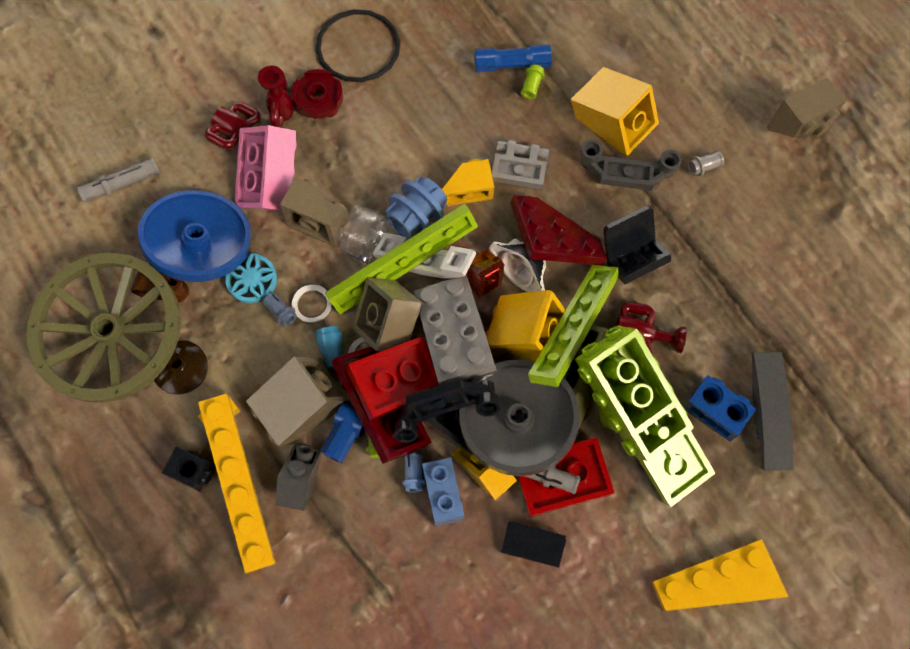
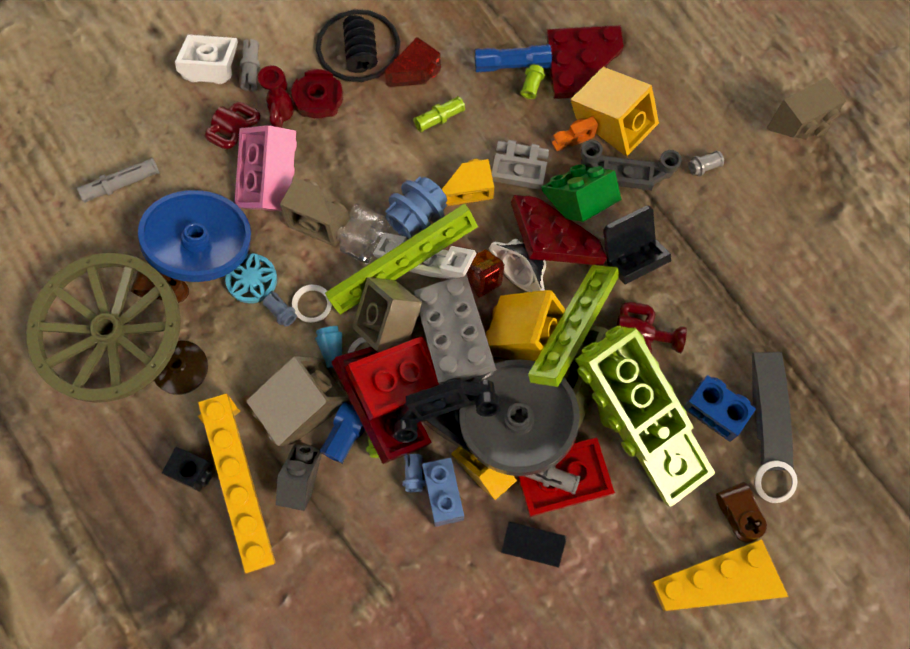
none -> white slope [175,35,238,84]
none -> light grey pin [240,39,260,91]
none -> black piece [343,15,378,73]
none -> clear red slope [384,37,441,87]
none -> lime pin [413,96,465,133]
none -> green slope [541,164,622,222]
none -> dark red plate [546,25,624,99]
none -> orange plate [552,116,598,151]
none -> reddish brown piece [716,482,767,543]
none -> white piece [754,460,797,503]

